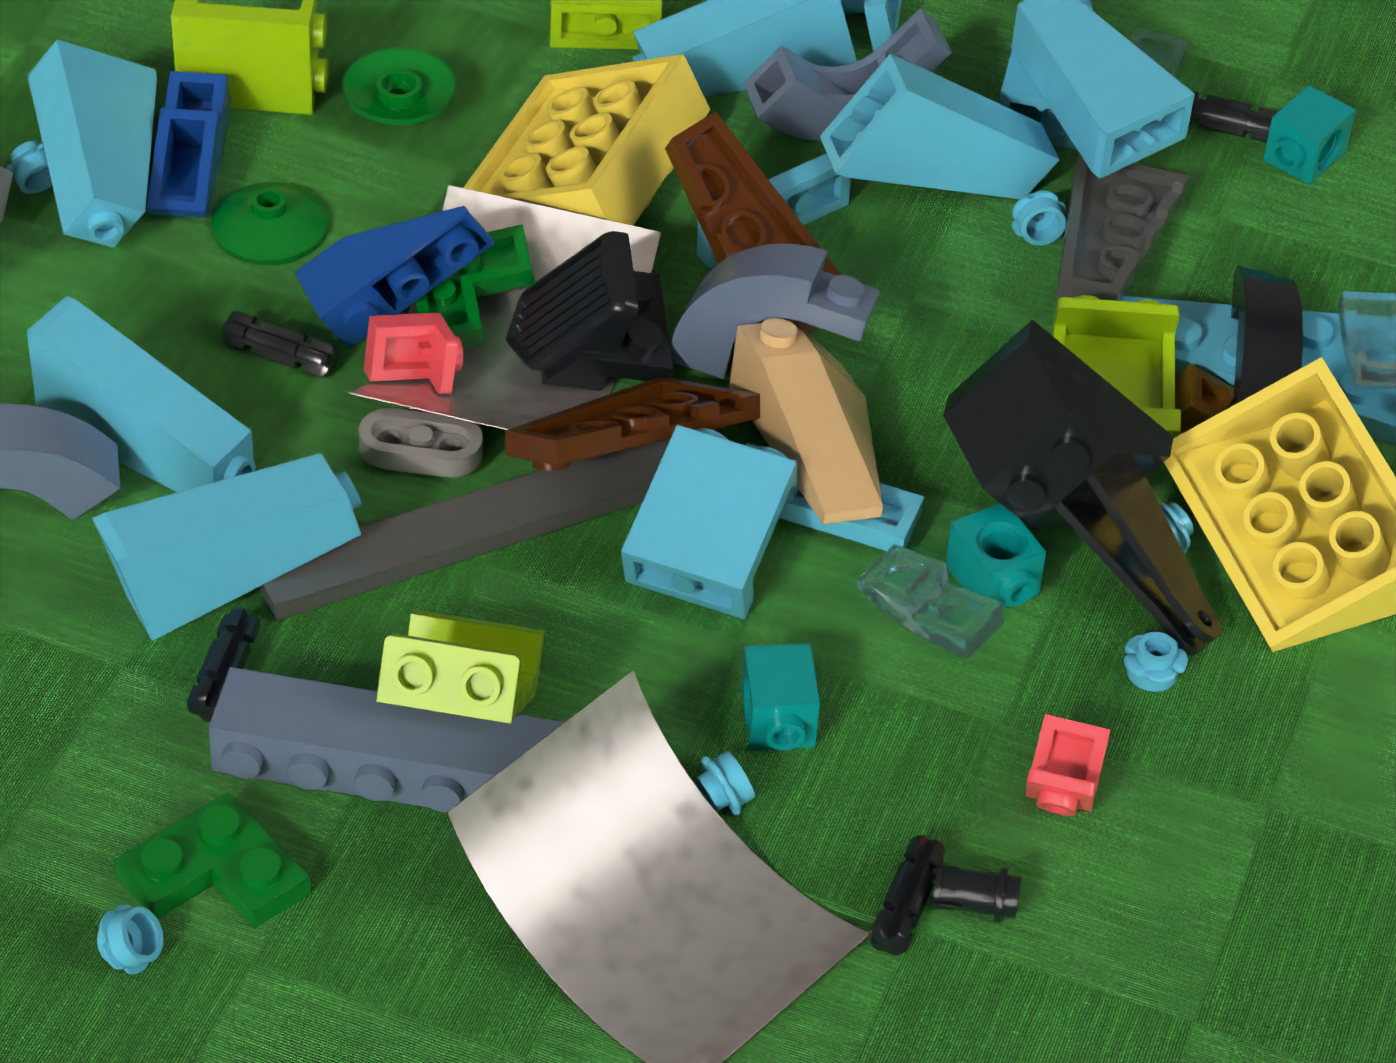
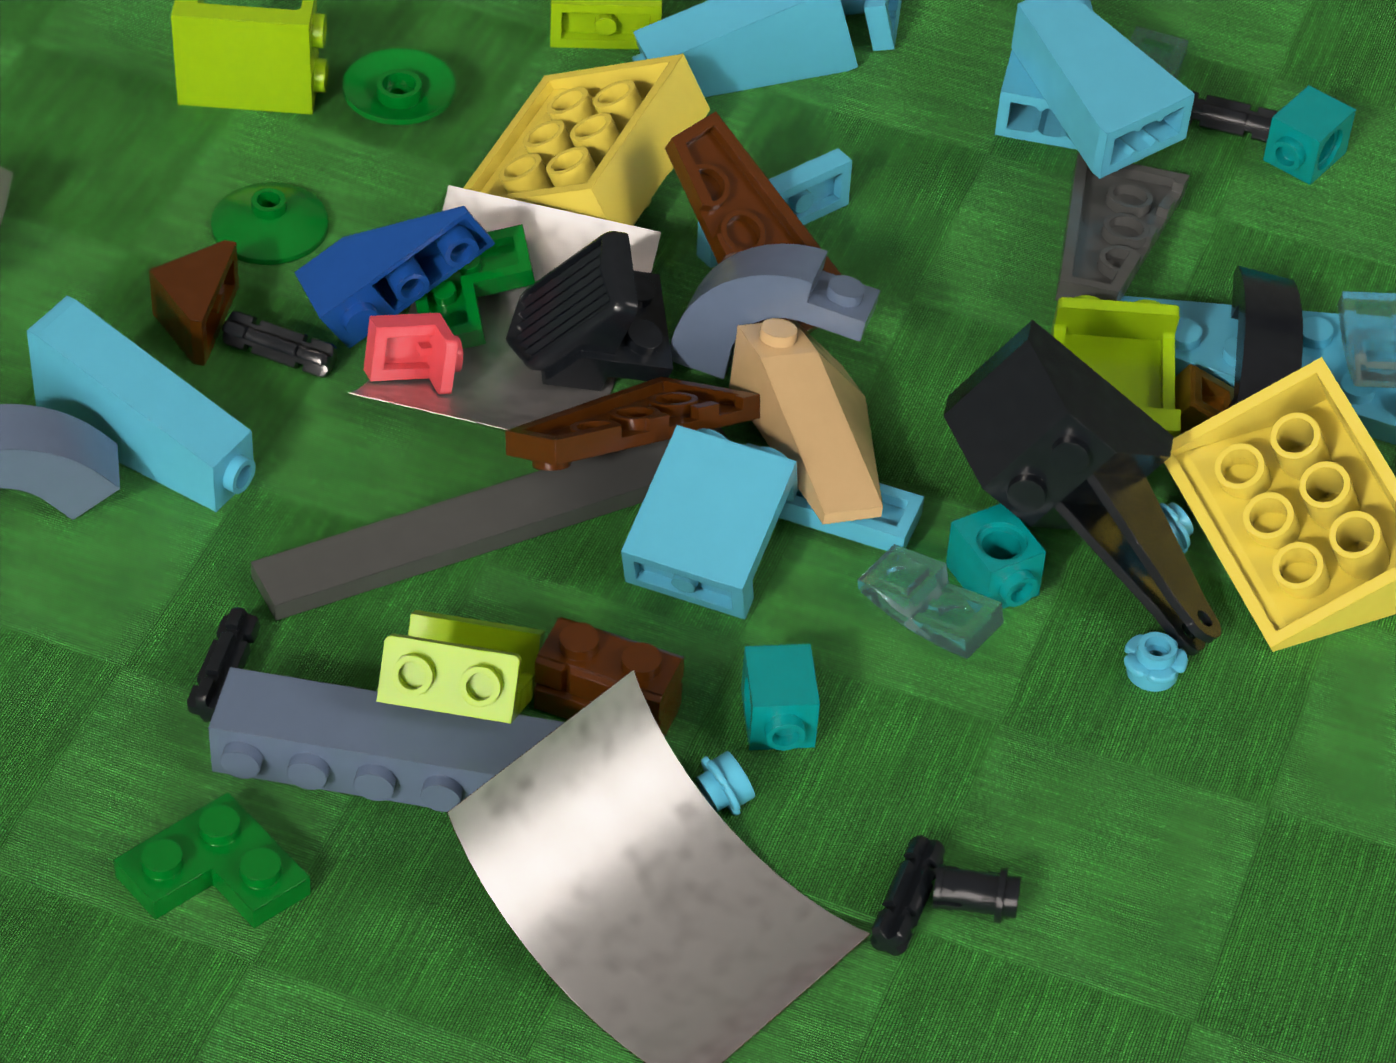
medium azure plate [6,140,52,194] -> none
medium azure slope [28,39,157,248] -> none
medium azure slope [92,453,362,641] -> none
medium azure plate [97,905,163,975] -> none
blue slope [146,71,231,218] -> none
light grey plate [358,408,483,478] -> none
sand blue arch [743,8,952,141] -> none
medium azure slope [820,53,1060,199] -> none
medium azure plate [1012,190,1067,246] -> none
coral bracket [1026,714,1111,816] -> none
none -> reddish brown slope [149,240,239,366]
none -> reddish brown brick [534,617,685,737]

